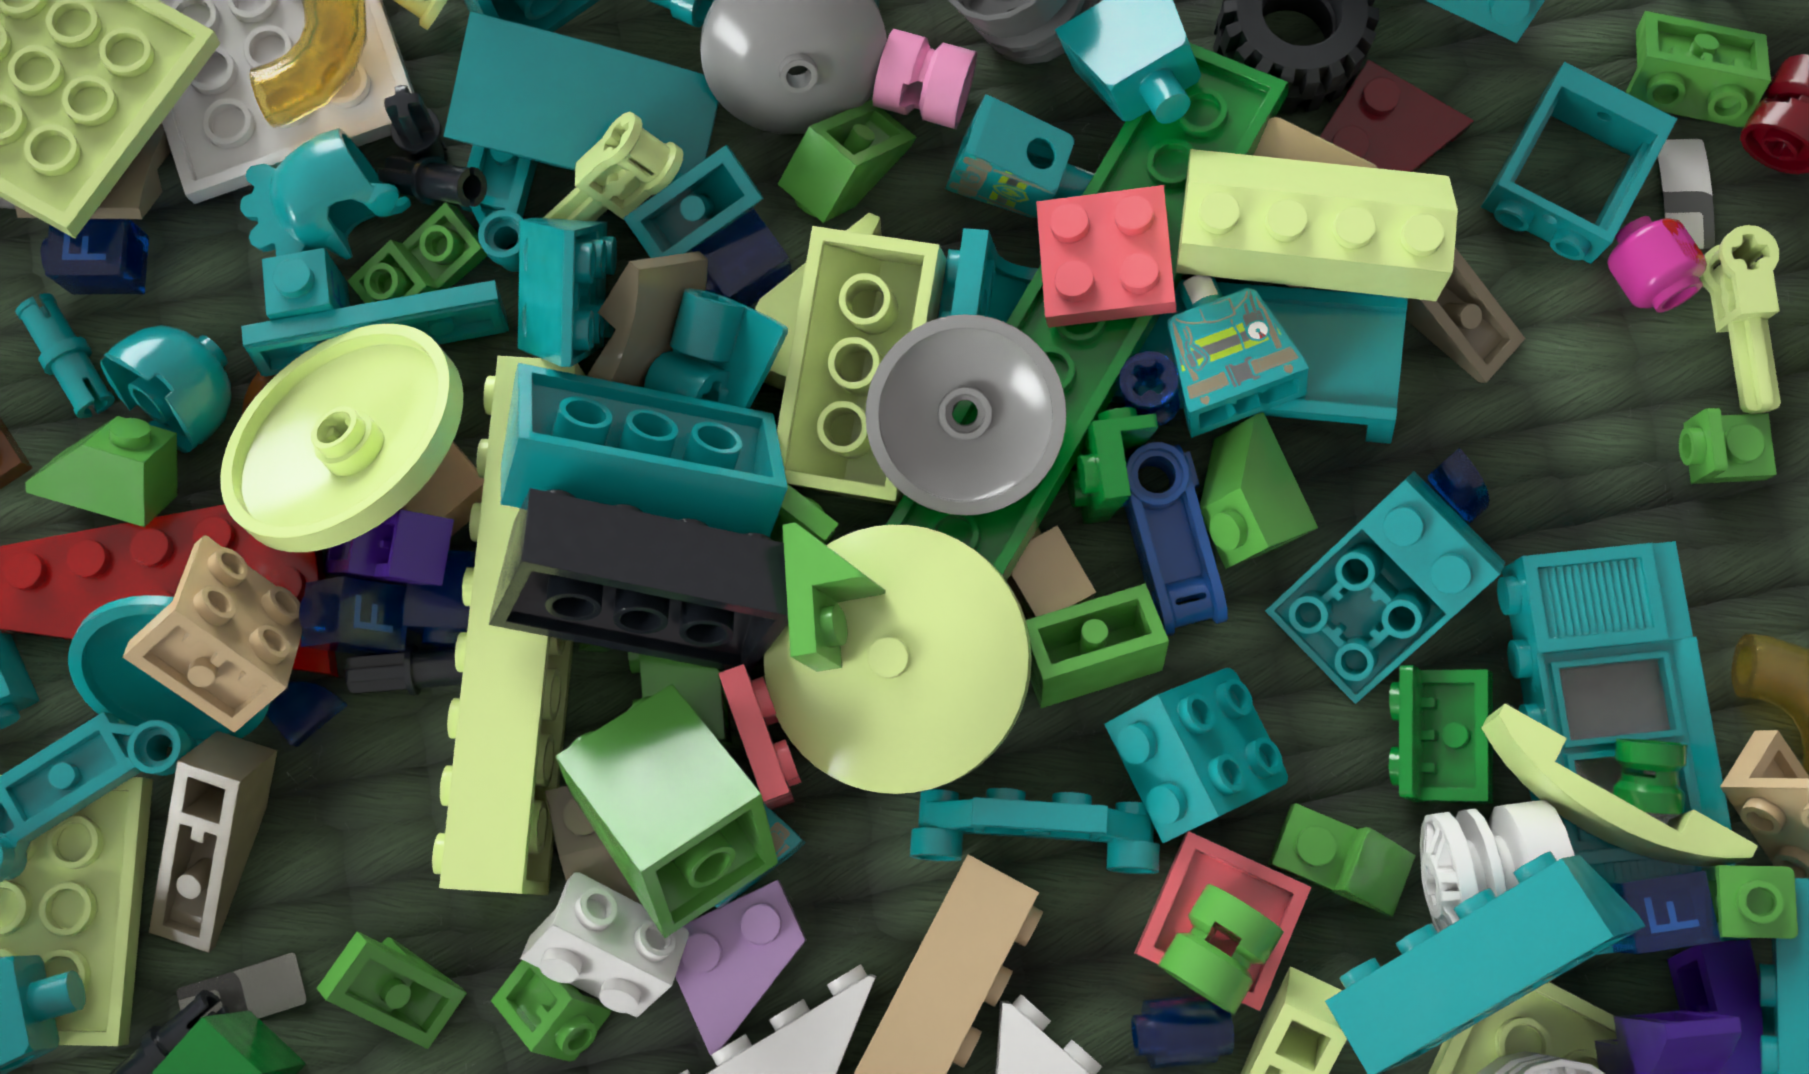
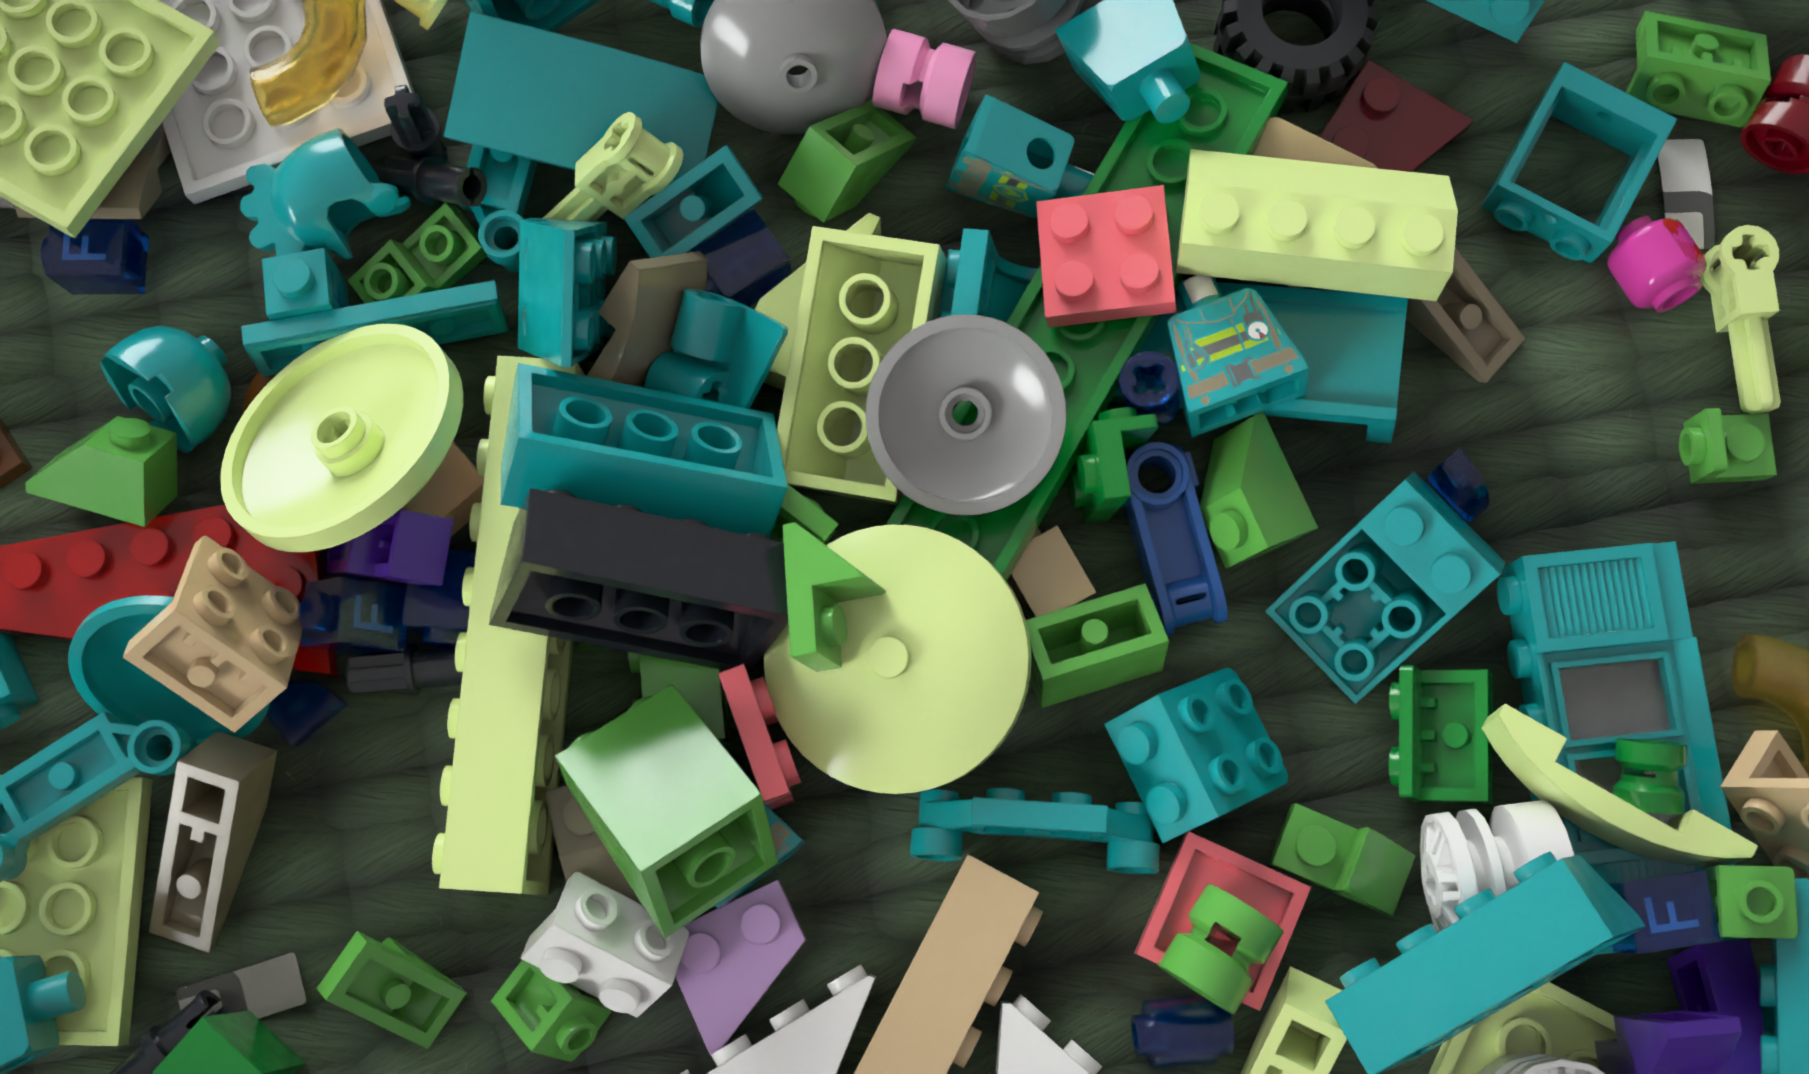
teal pin [15,293,115,419] -> none

